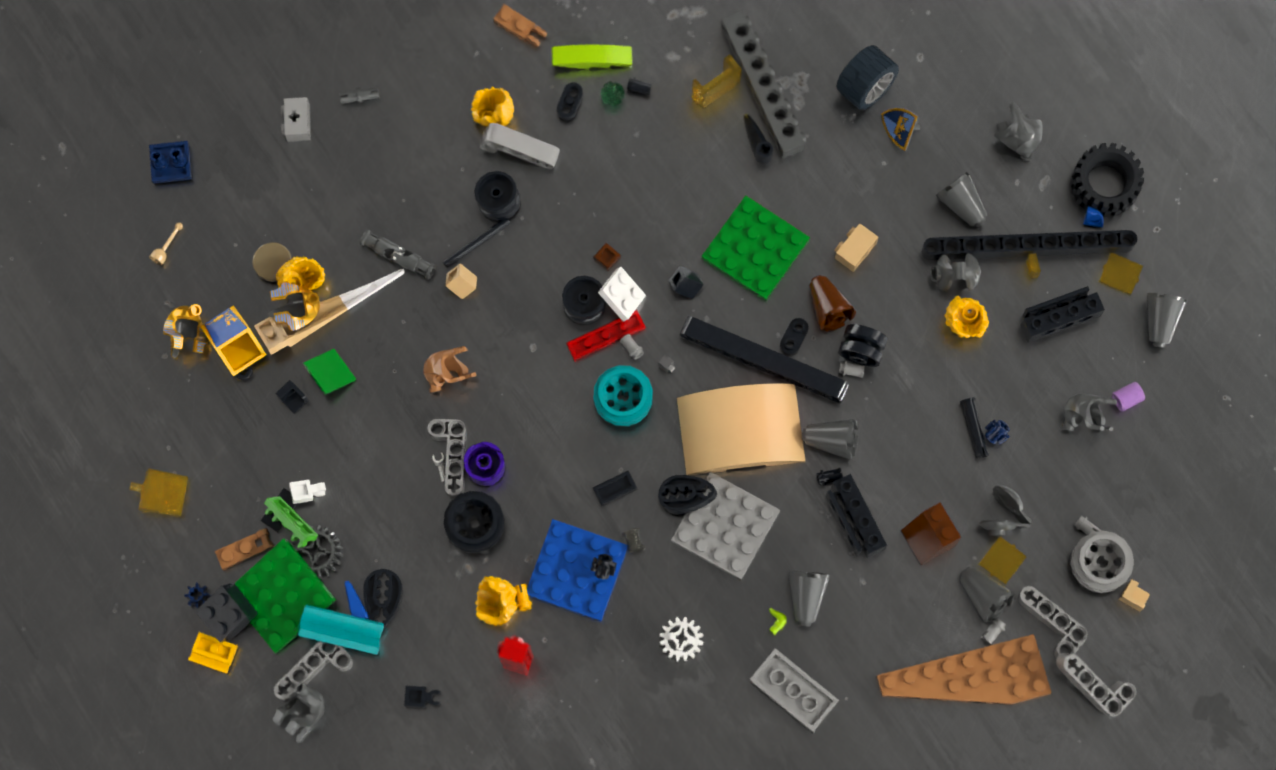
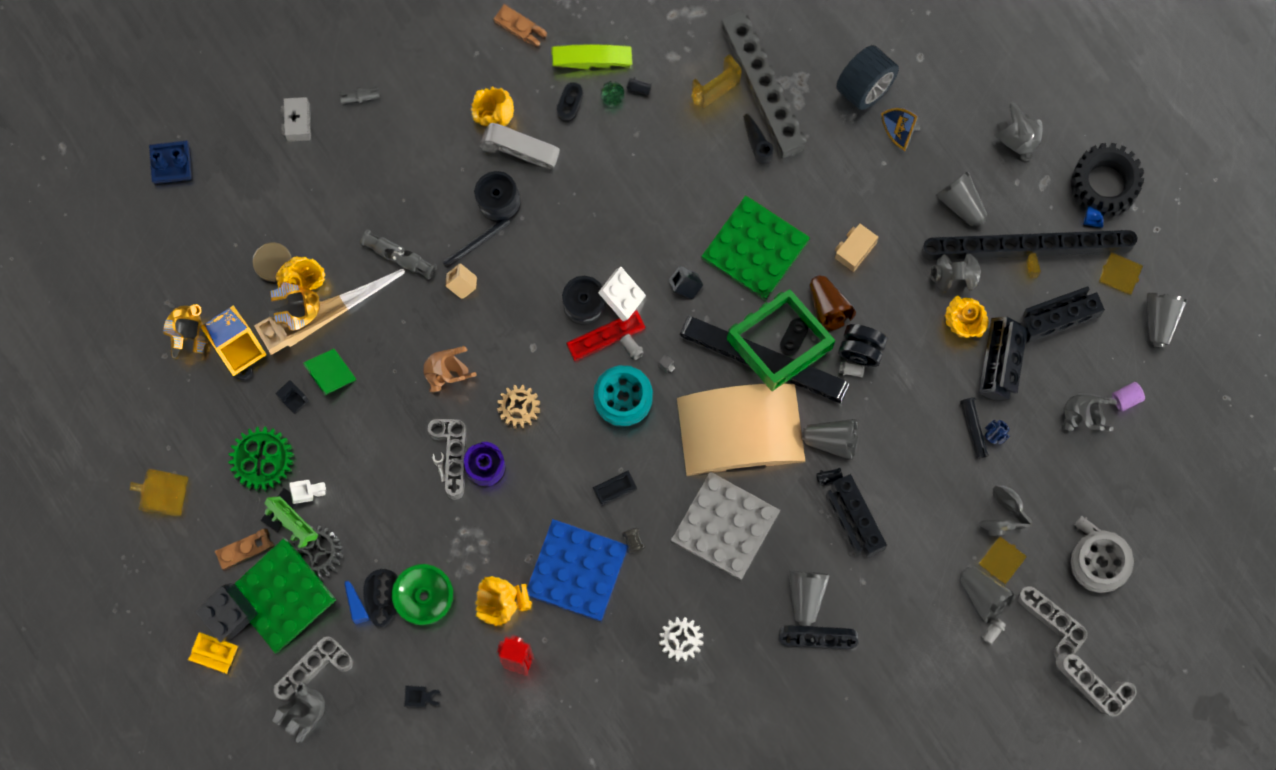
tan hinge [149,223,183,265] -> none
dark blue gear [184,583,211,609] -> none
teal panel [298,605,384,655] -> none
black wheel [443,491,505,553] -> none
black gear [591,554,617,579] -> none
reddish brown tile [593,243,621,271] -> none
black piece [658,475,717,514] -> none
light grey plate [749,648,839,733] -> none
lime animal [769,608,787,635] -> none
medium nougat wing [876,634,1052,705] -> none
reddish brown slope [901,502,961,565] -> none
tan panel [1119,579,1150,612] -> none
none -> green gear [228,426,294,491]
none -> green dish [392,564,453,625]
none -> tan gear [497,385,540,428]
none -> green window [727,289,836,392]
none -> black beam [779,625,859,649]
none -> black brick [979,317,1028,400]

